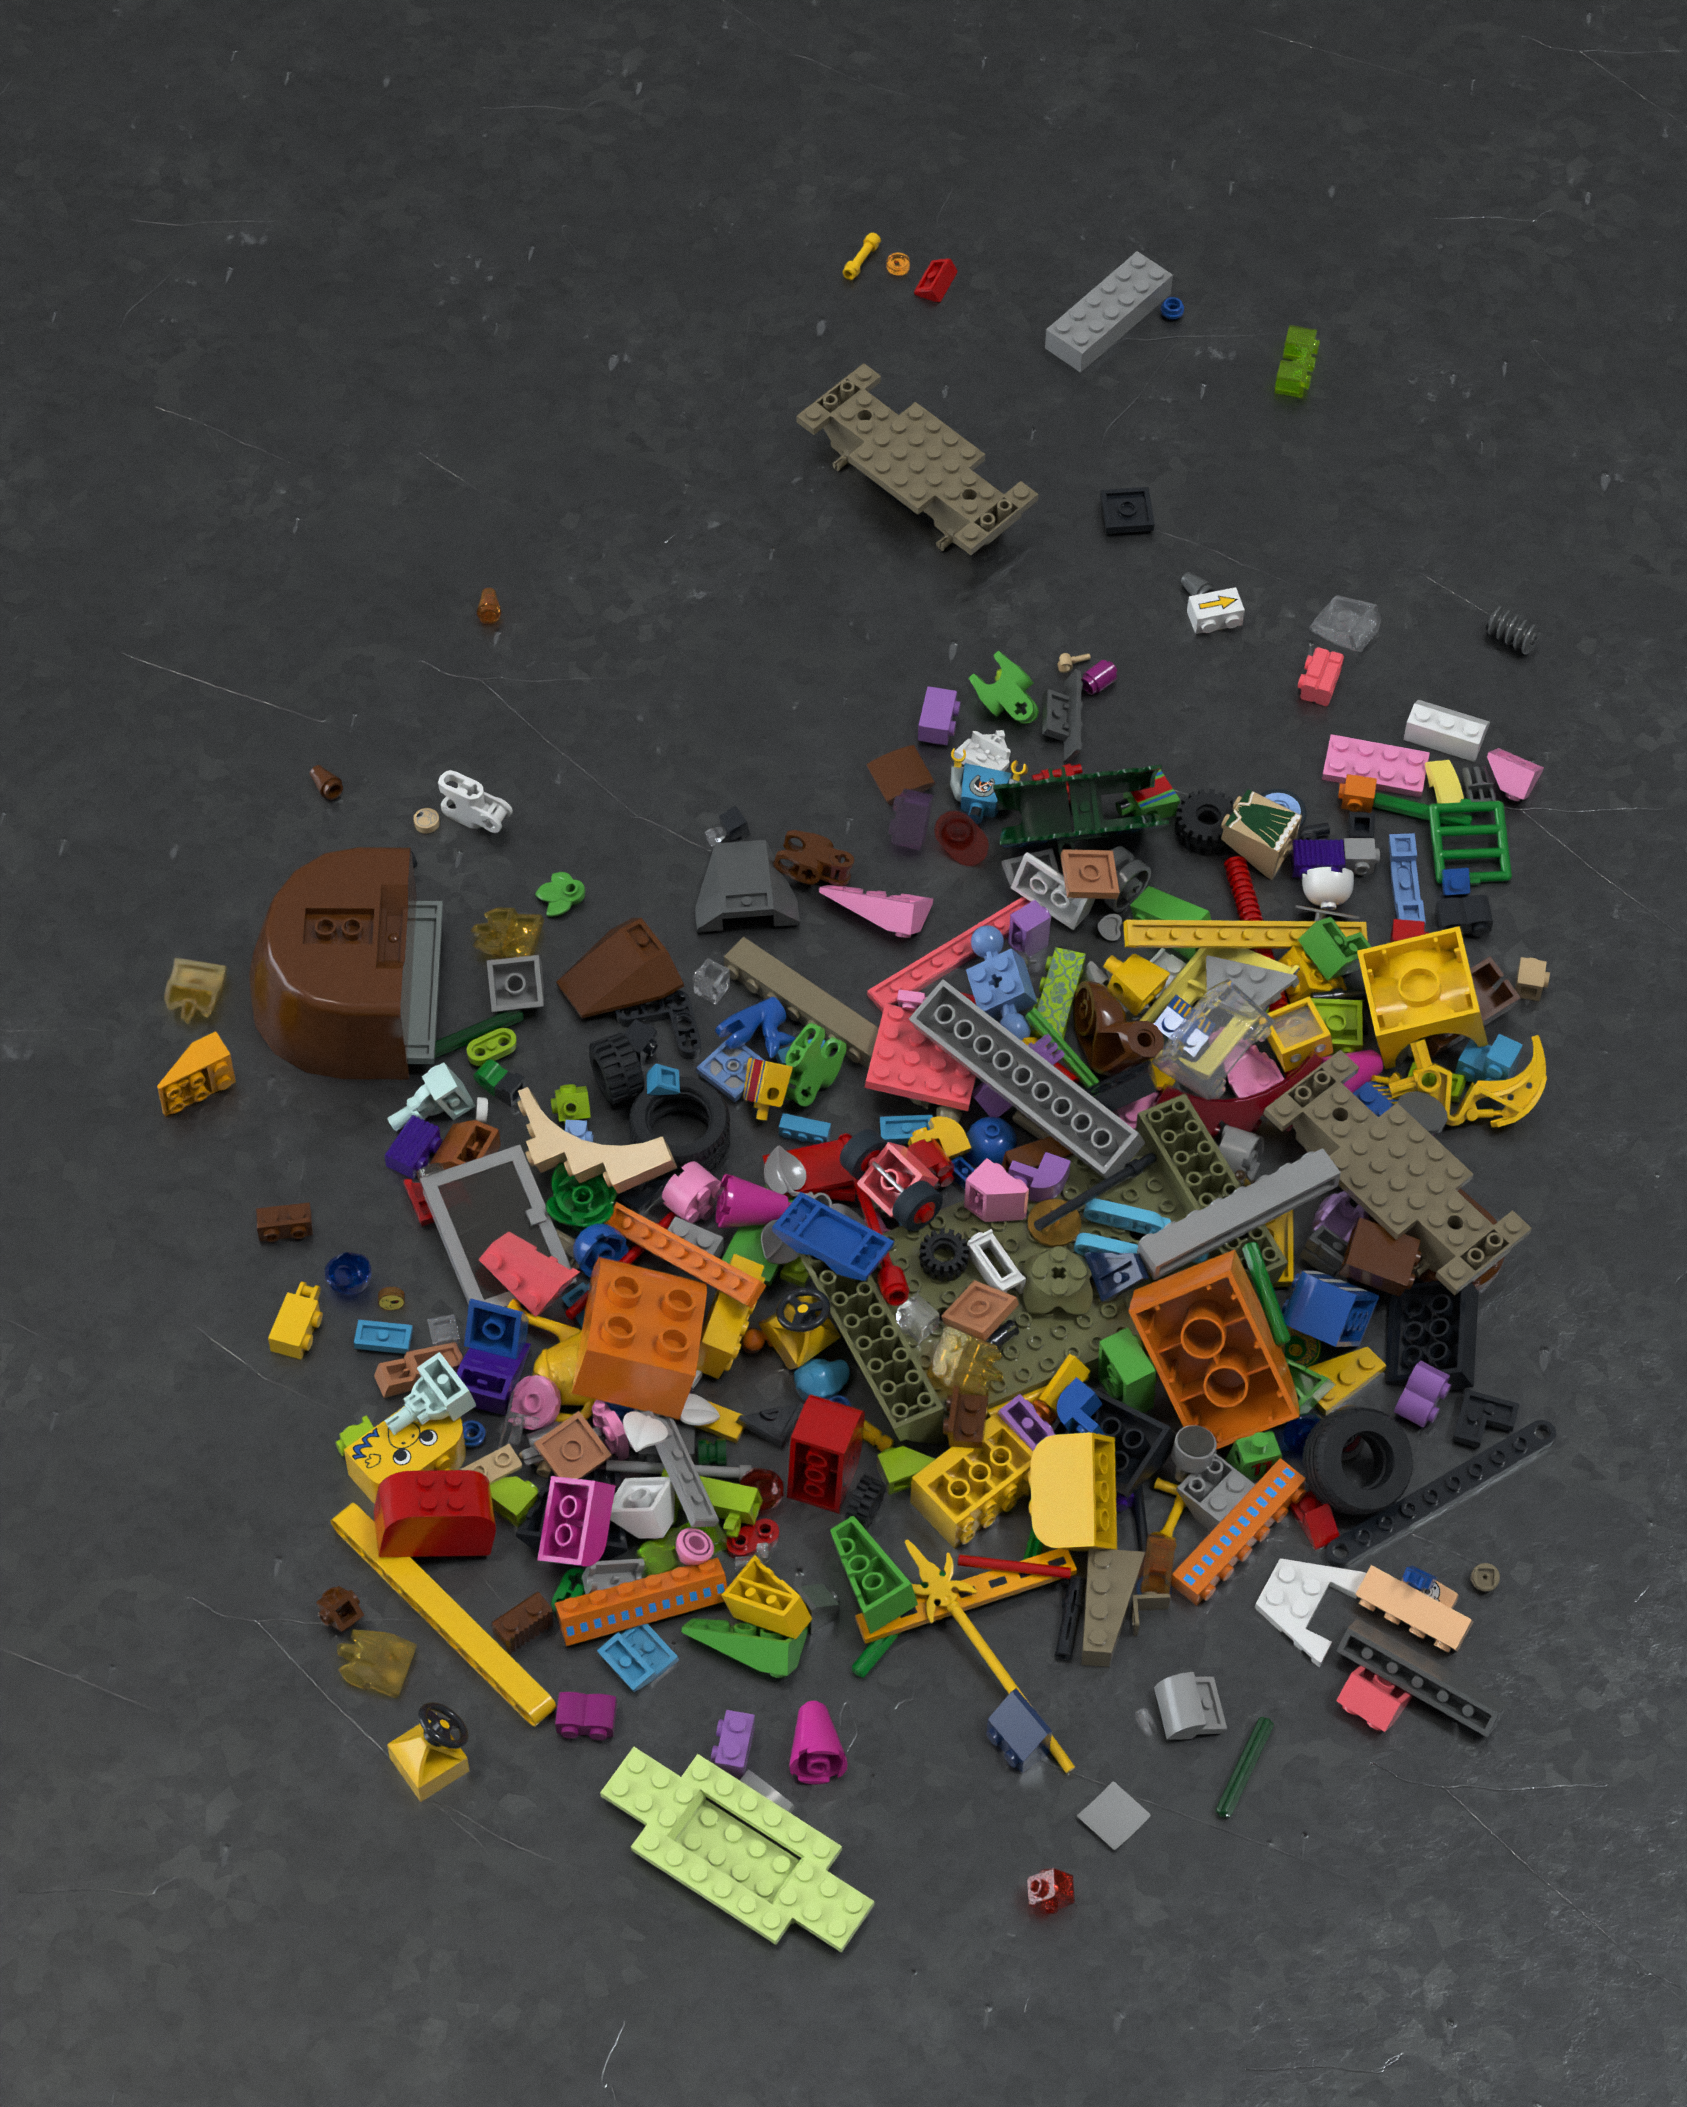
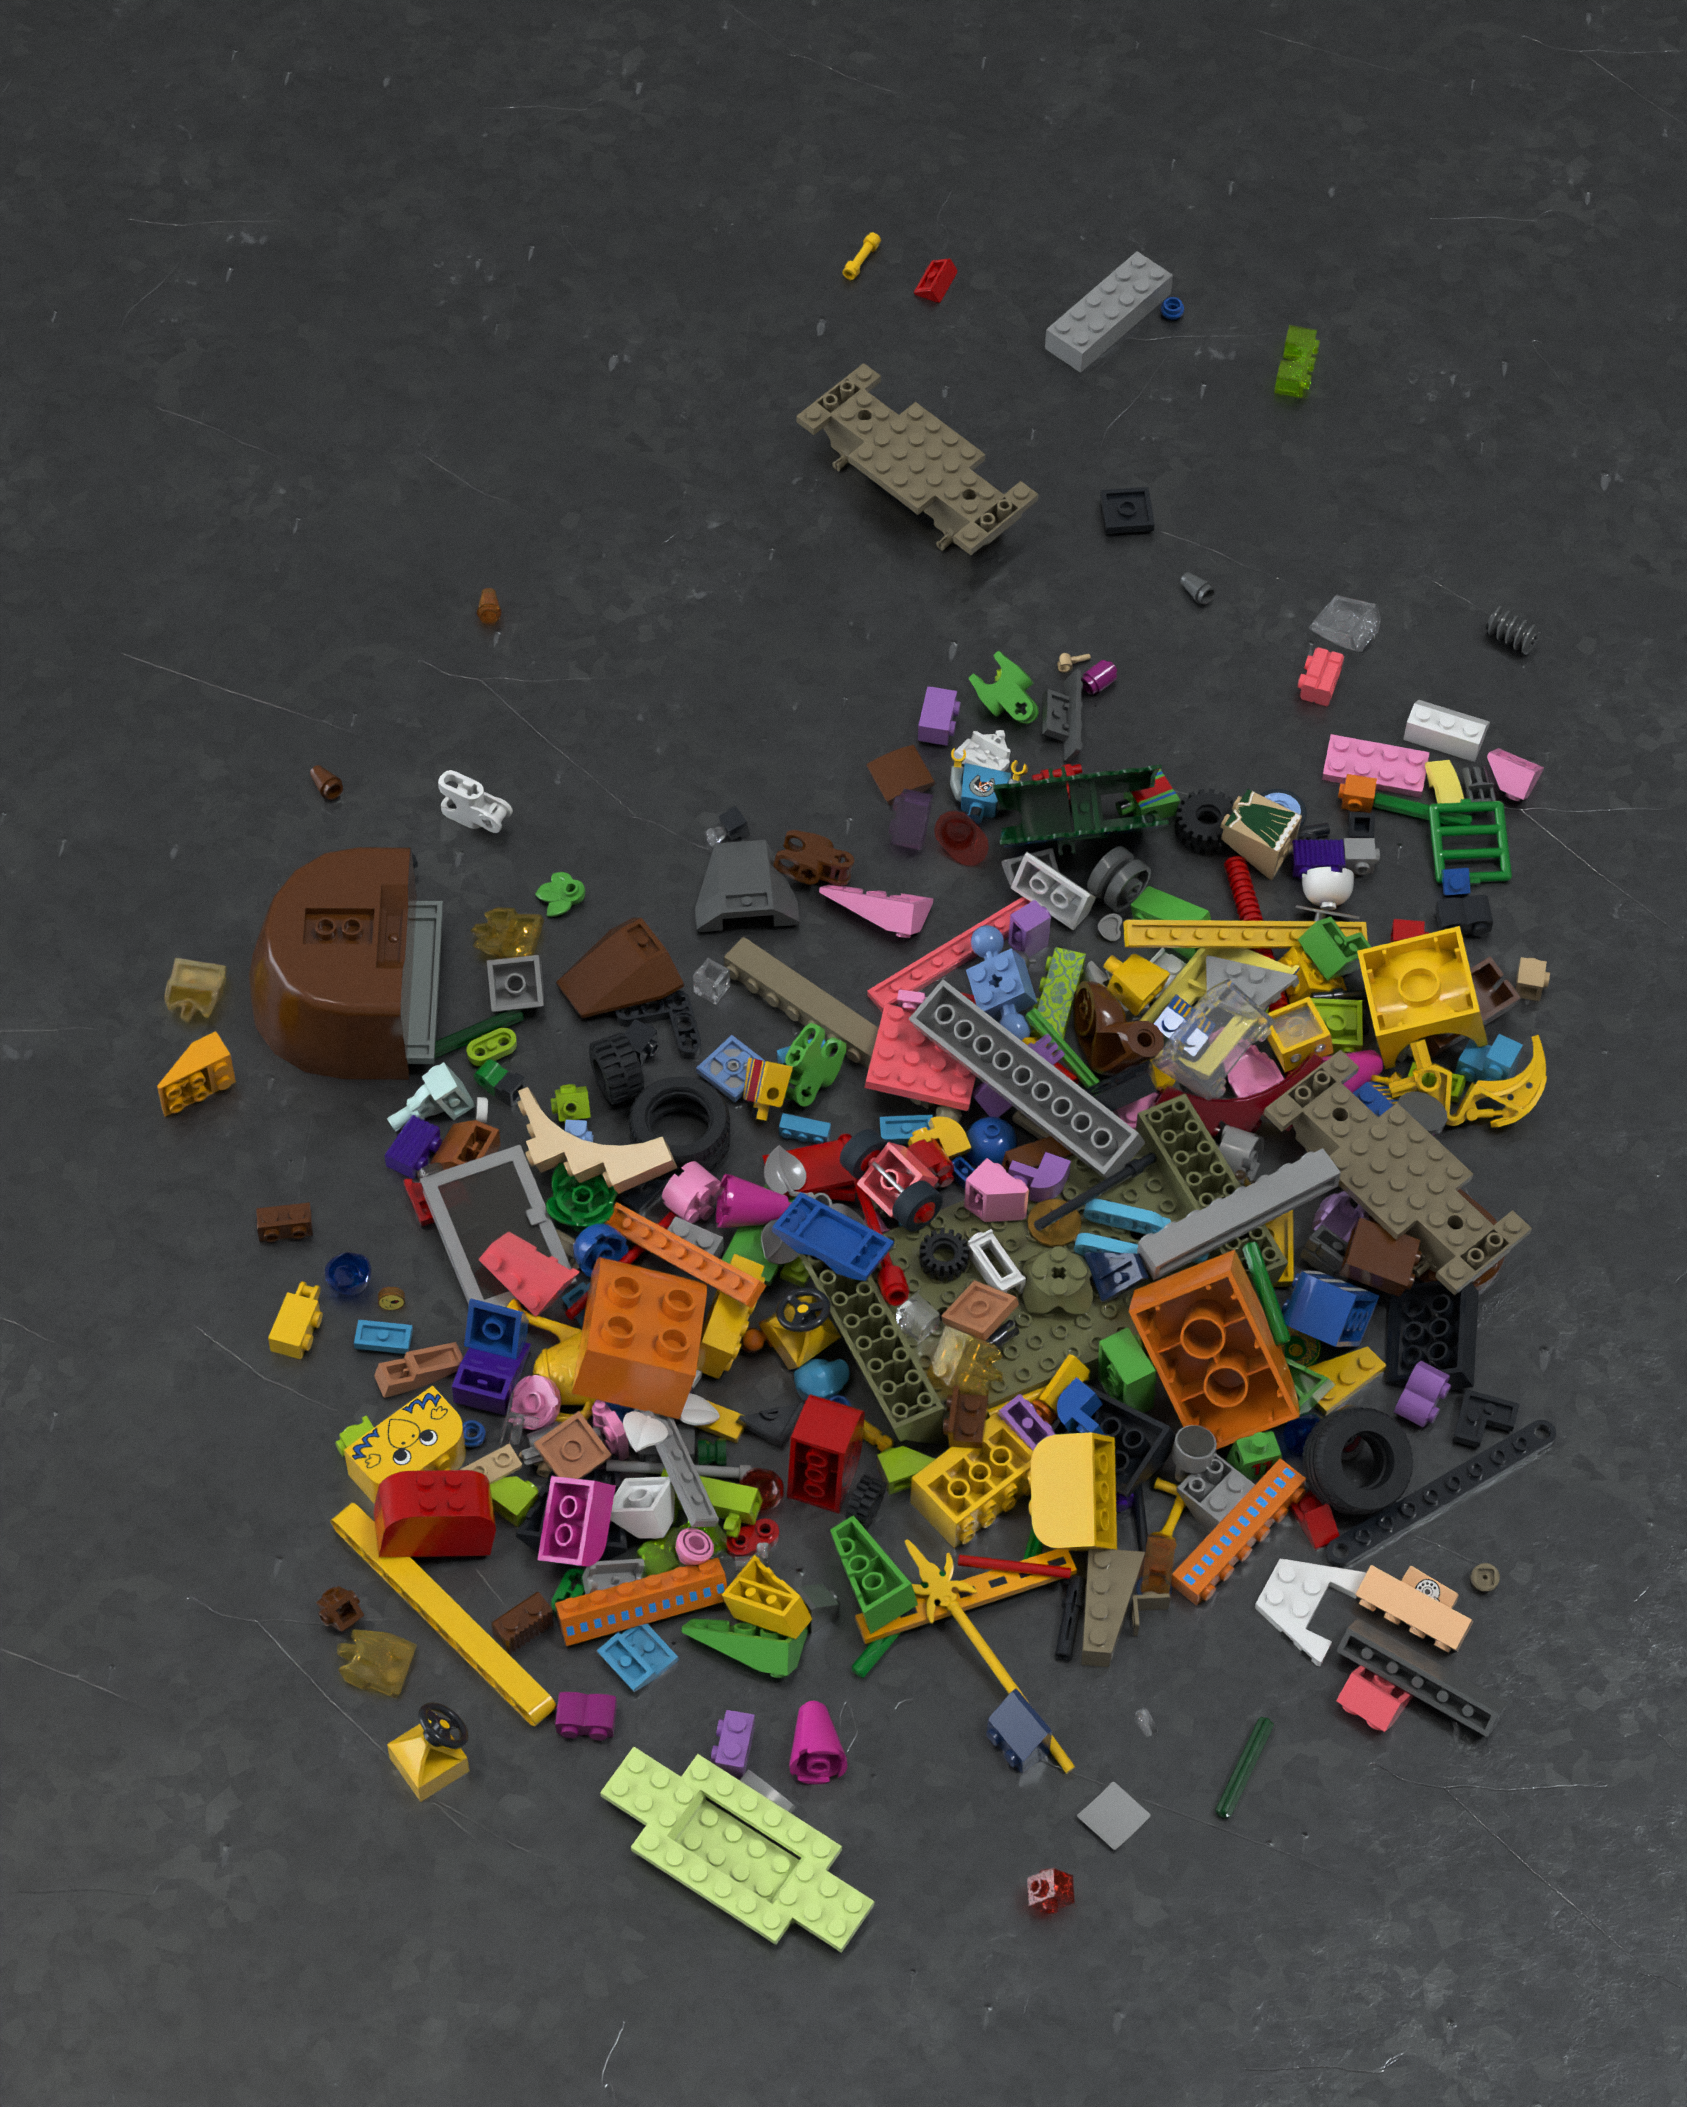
light aqua brick [384,1352,476,1435] -> none
tan tile [414,808,440,834] -> none
clear plate [427,1314,460,1347] -> none
dark azure slope [646,1064,680,1095] -> none
blue piece [715,997,795,1058] -> none
clear orange tile [887,252,910,275] -> none
nougat plate [1060,849,1120,899] -> none
light grey brick [1154,1672,1227,1740] -> none
white brick [1187,587,1245,634] -> none
medium blue slope [1389,833,1426,923] -> none
blue plate [1403,1565,1438,1591] -> none

